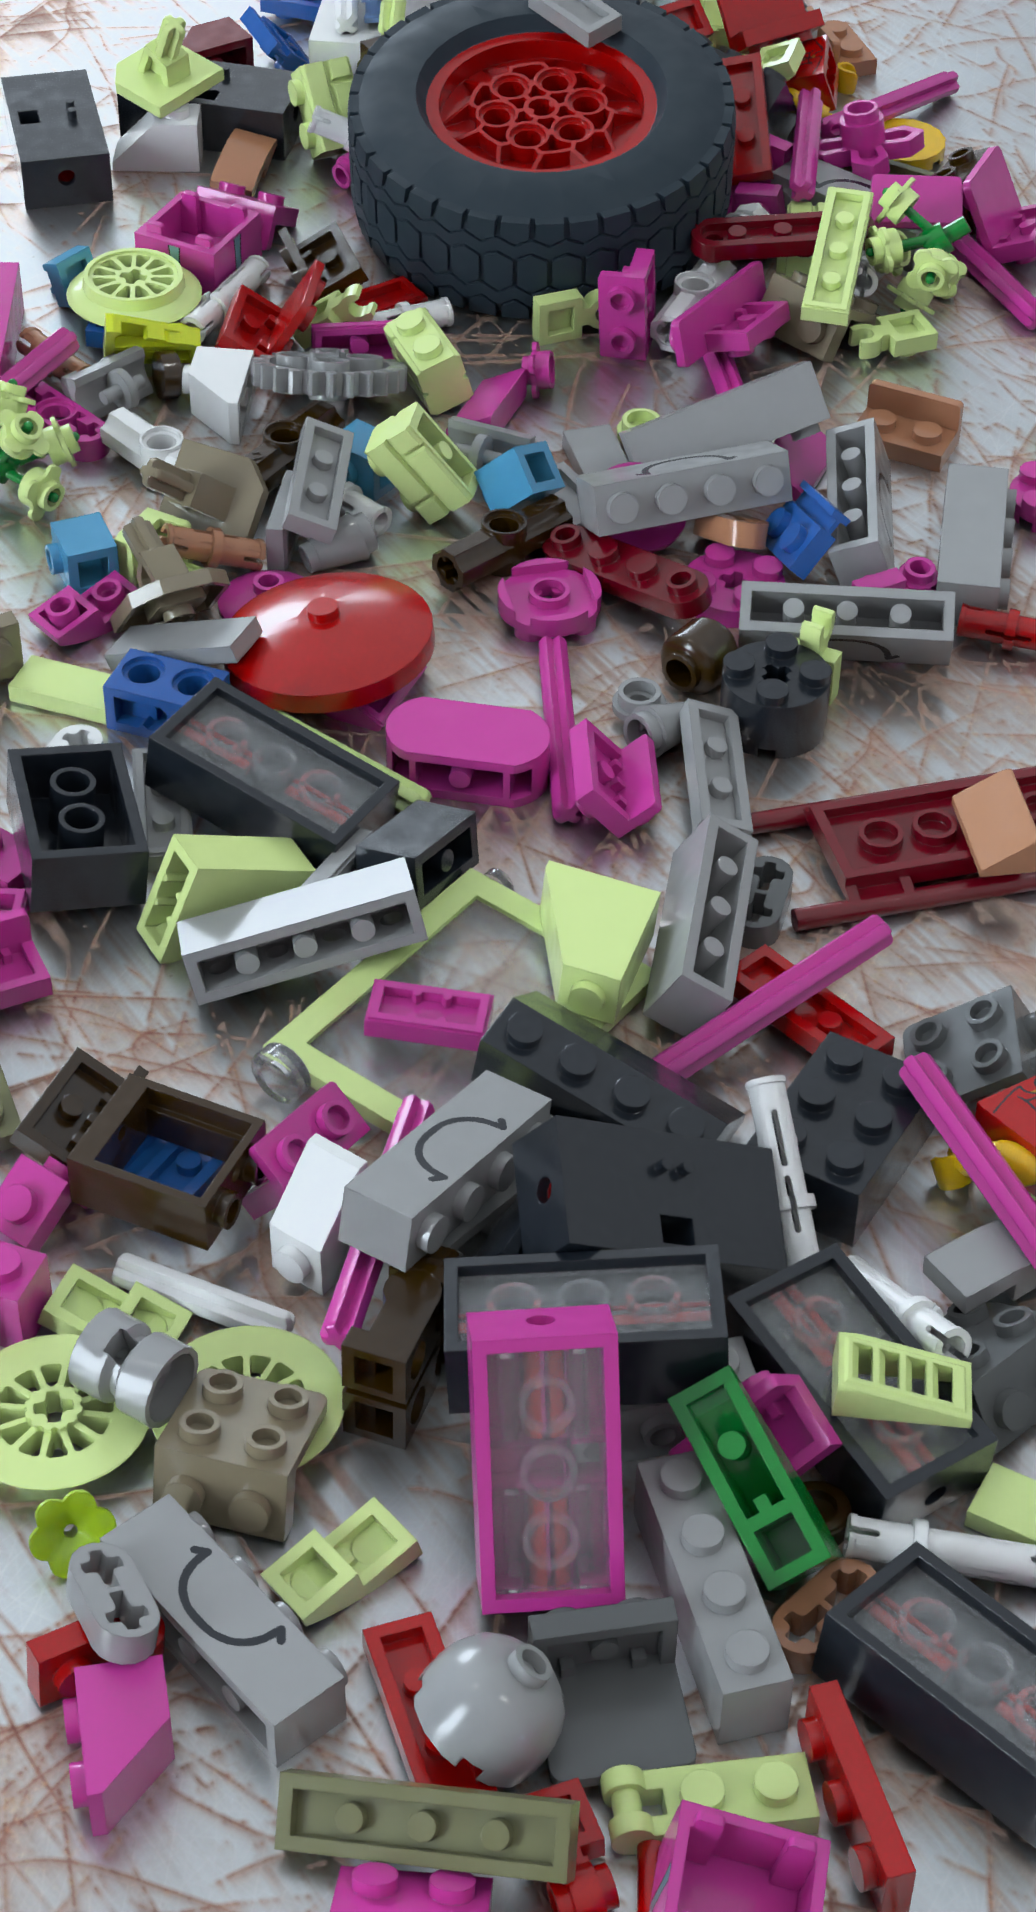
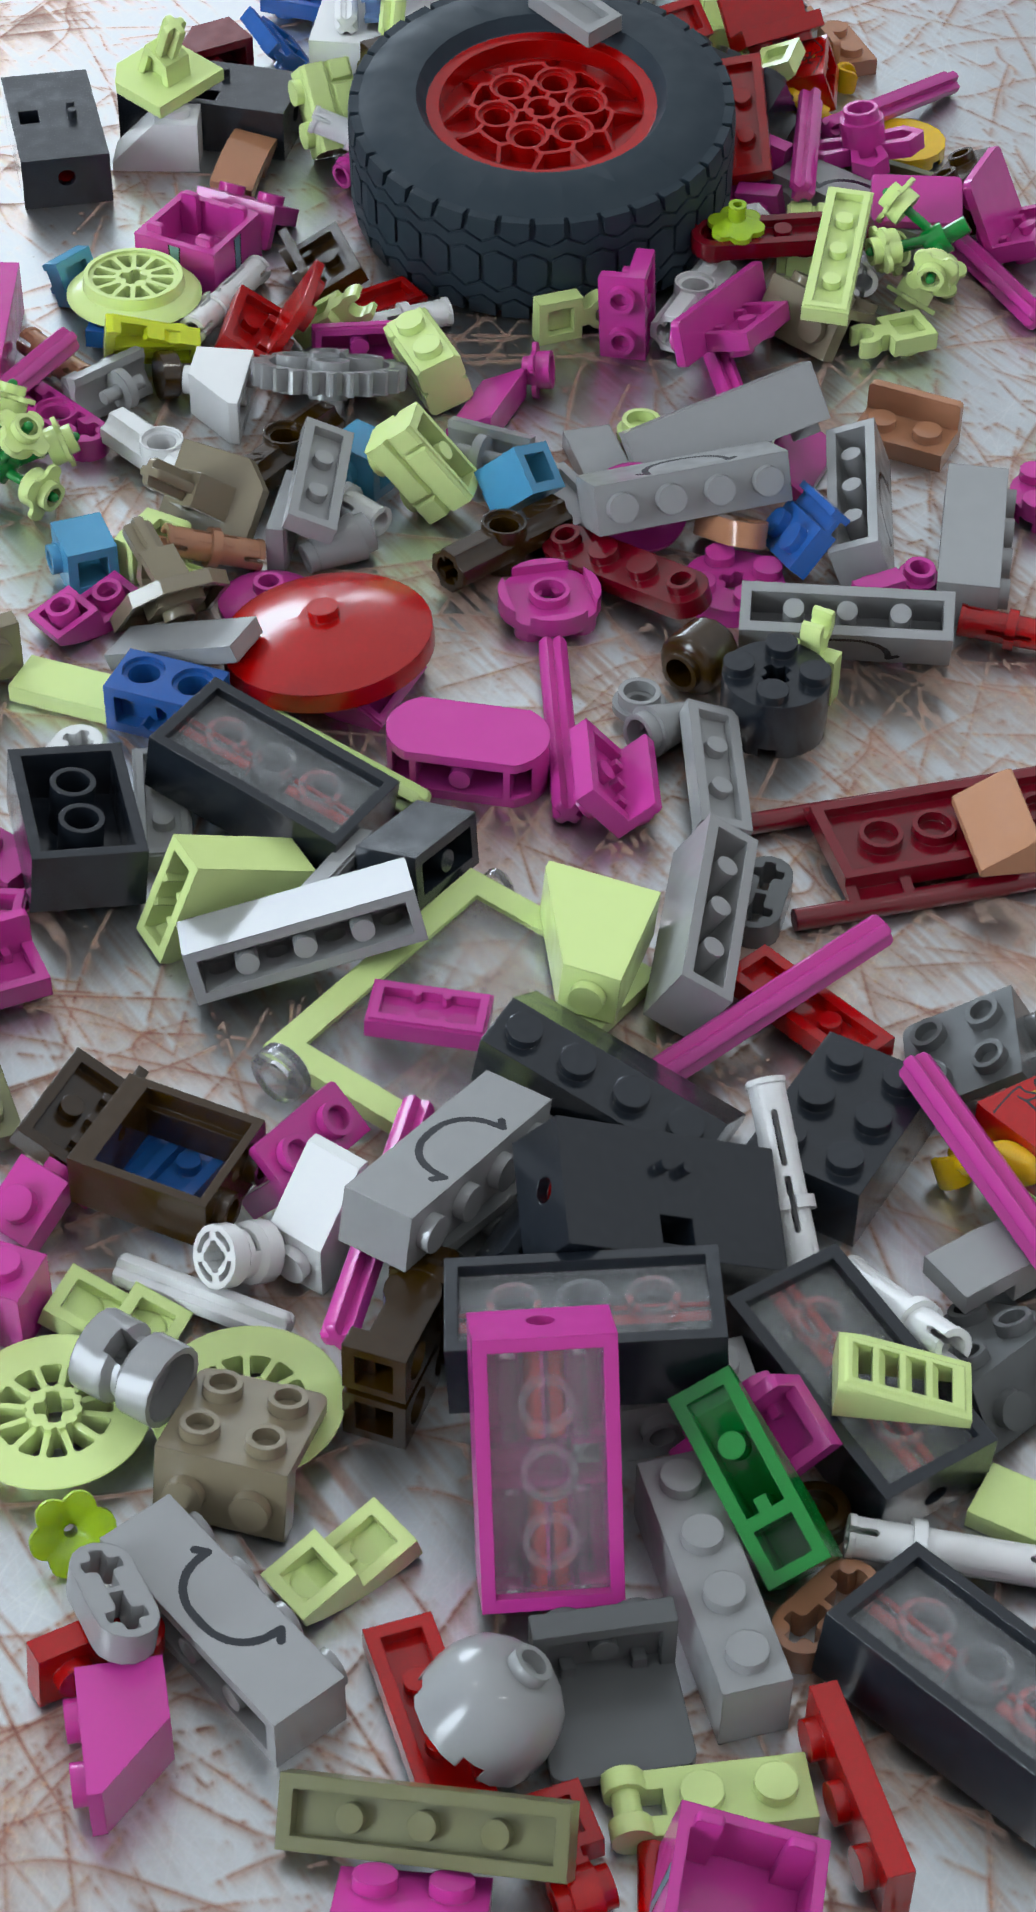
none -> white wheel [193,1218,285,1290]
none -> lime plant [707,199,765,245]

